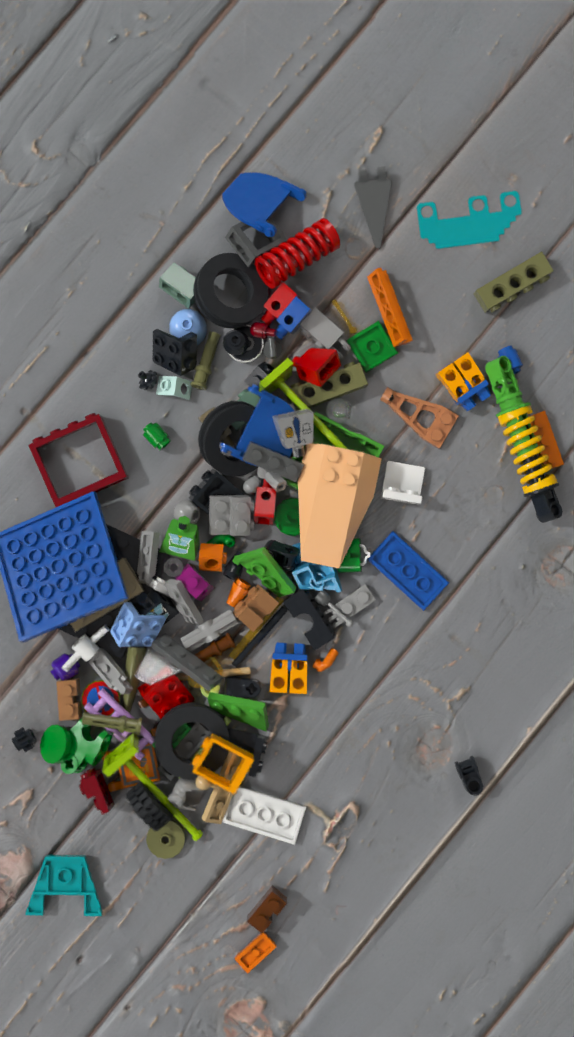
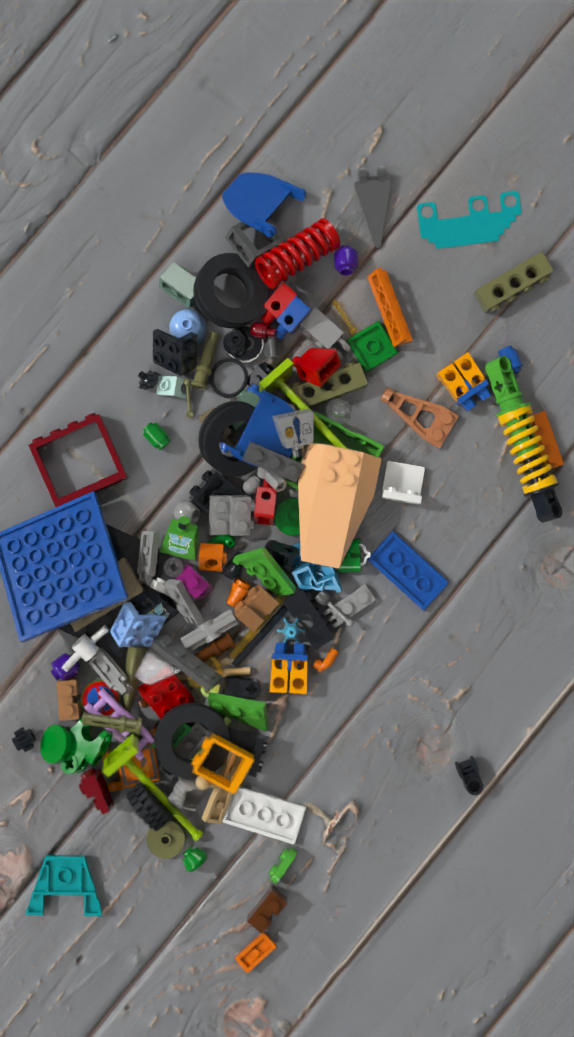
none -> green cone [182,847,207,872]
none -> olive hinge [184,378,194,418]
none -> black tyre [210,358,248,398]
none -> bright green plate [268,847,298,884]
none -> medium azure piece [277,618,306,643]
none -> dark purple head [334,245,359,276]

